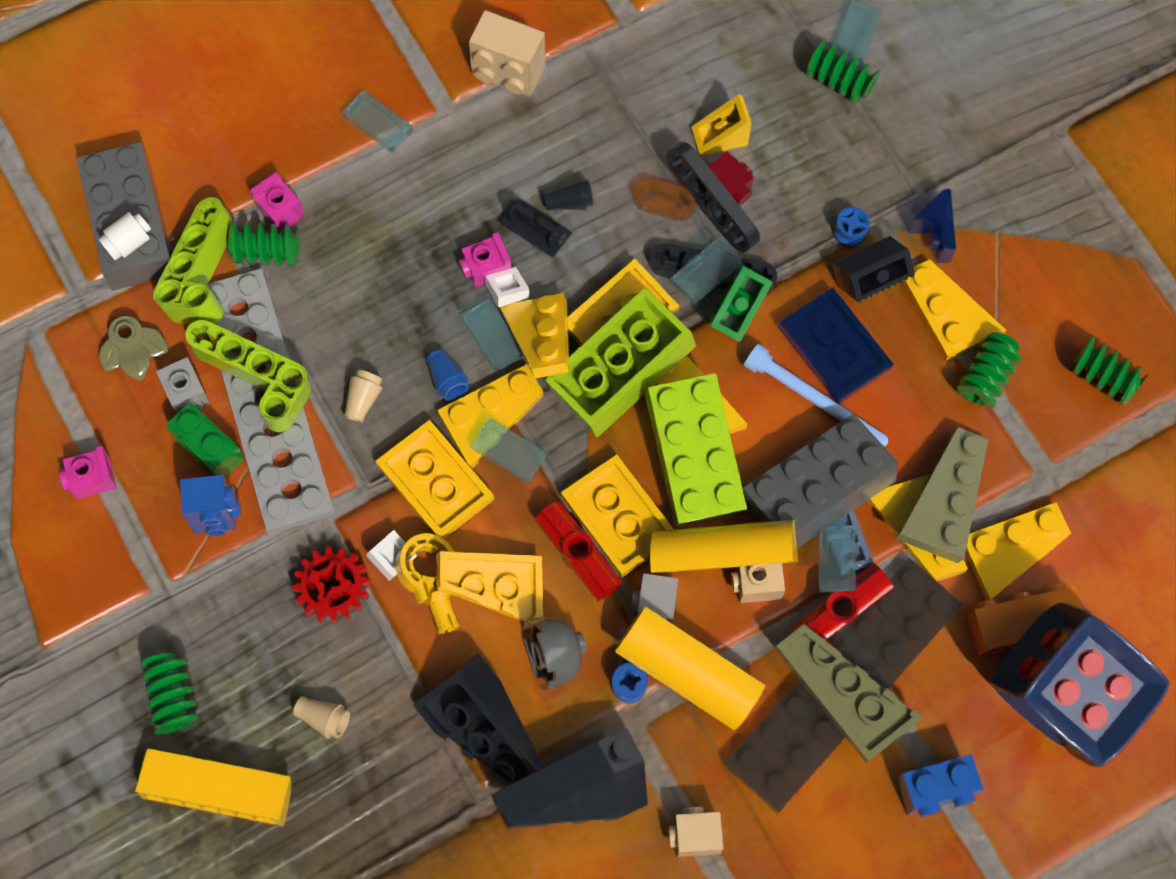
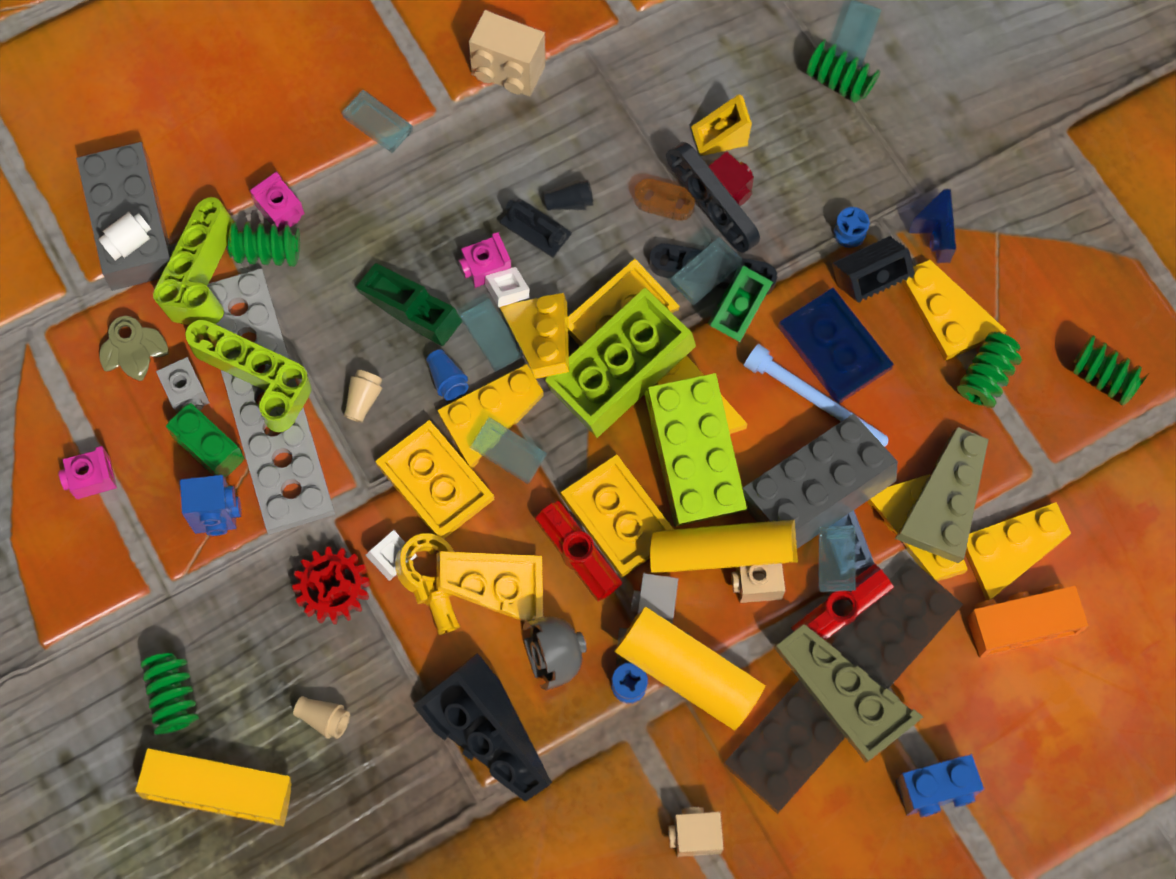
black wedge [491,728,648,829] -> none
dark blue piece [990,602,1170,767] -> none
none -> dark green slope [356,263,463,347]

